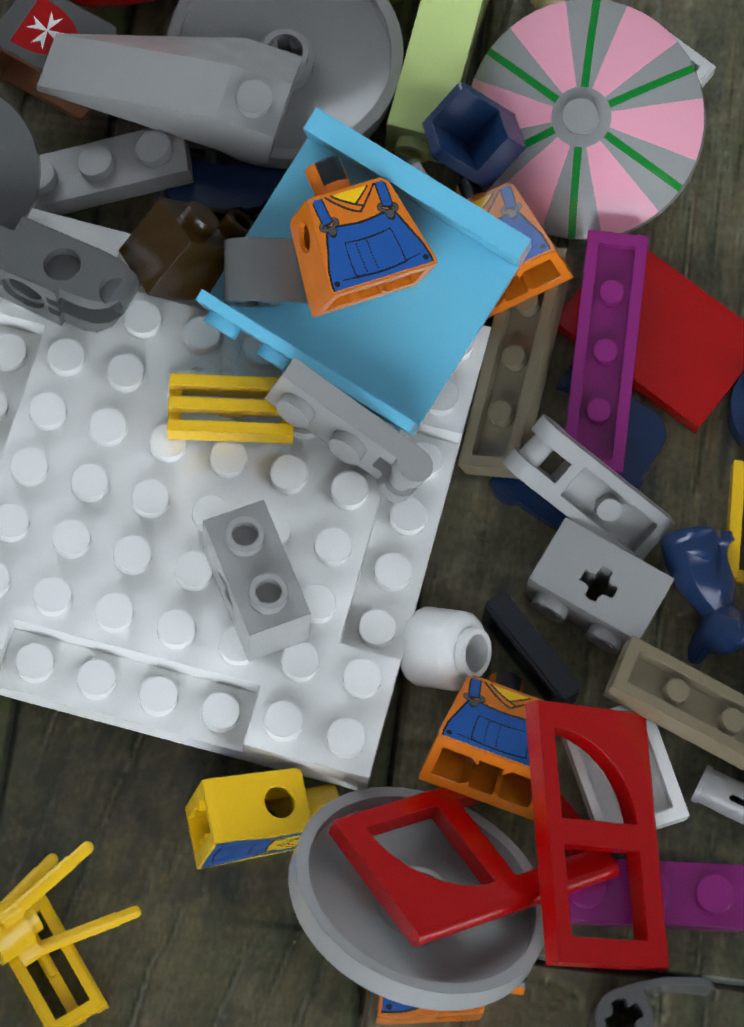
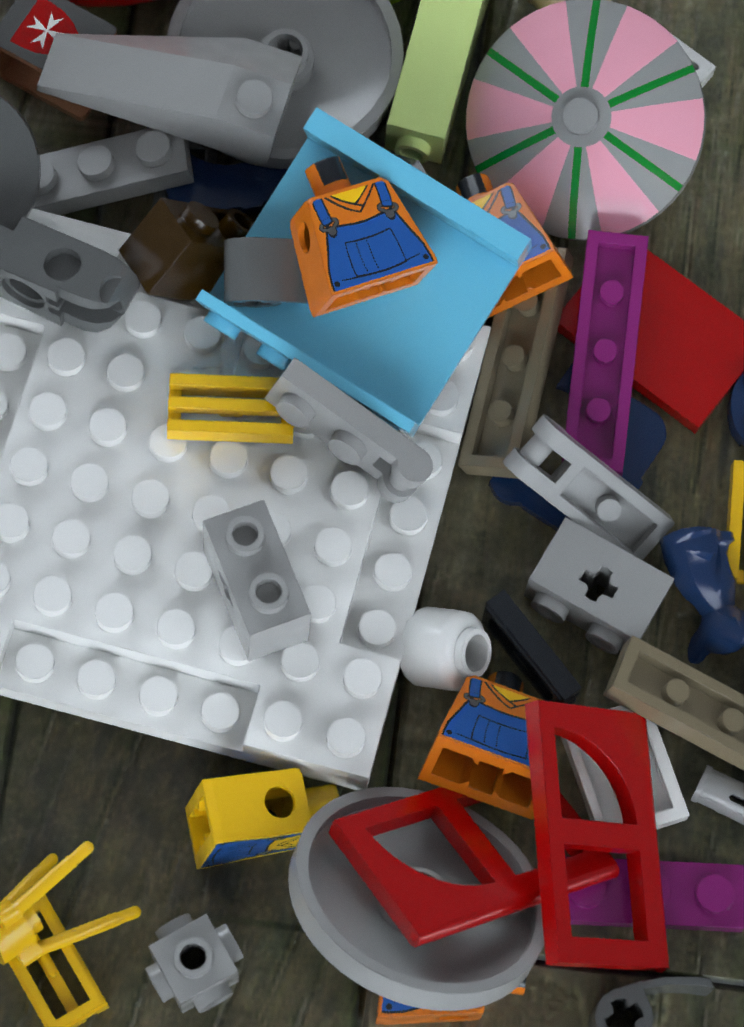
dark blue panel [422,82,526,190] -> none
none -> light grey brick [145,913,244,1013]

